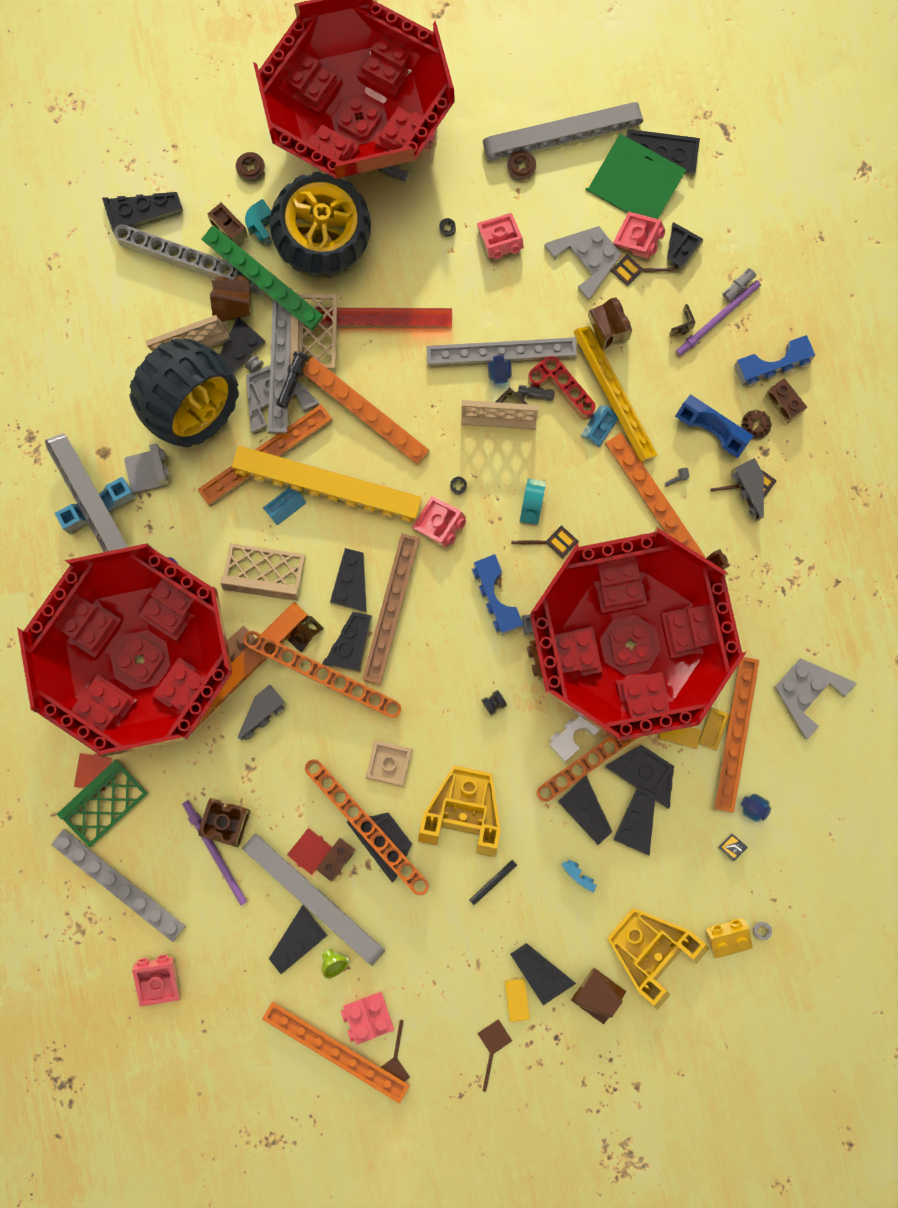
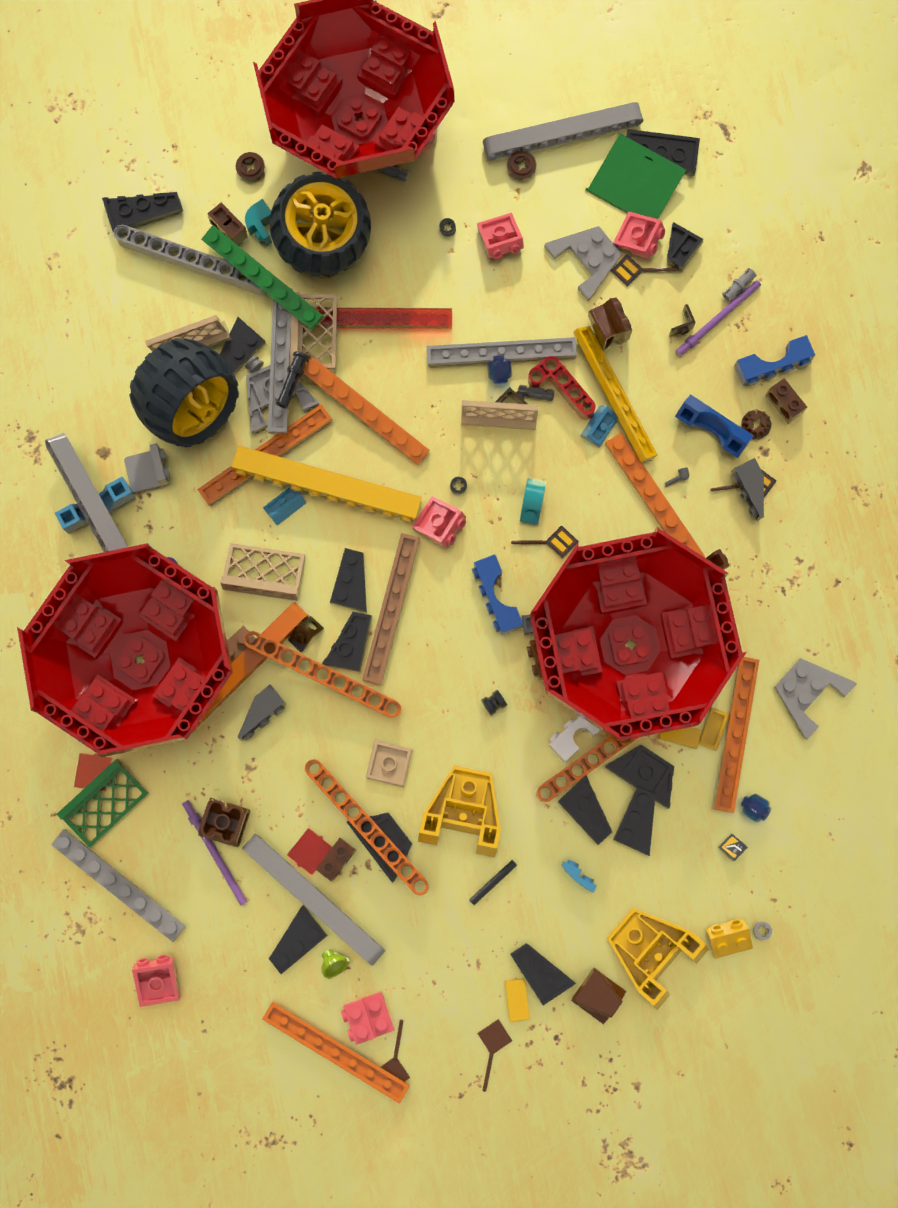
reddish brown piece [210,276,252,322] -> none

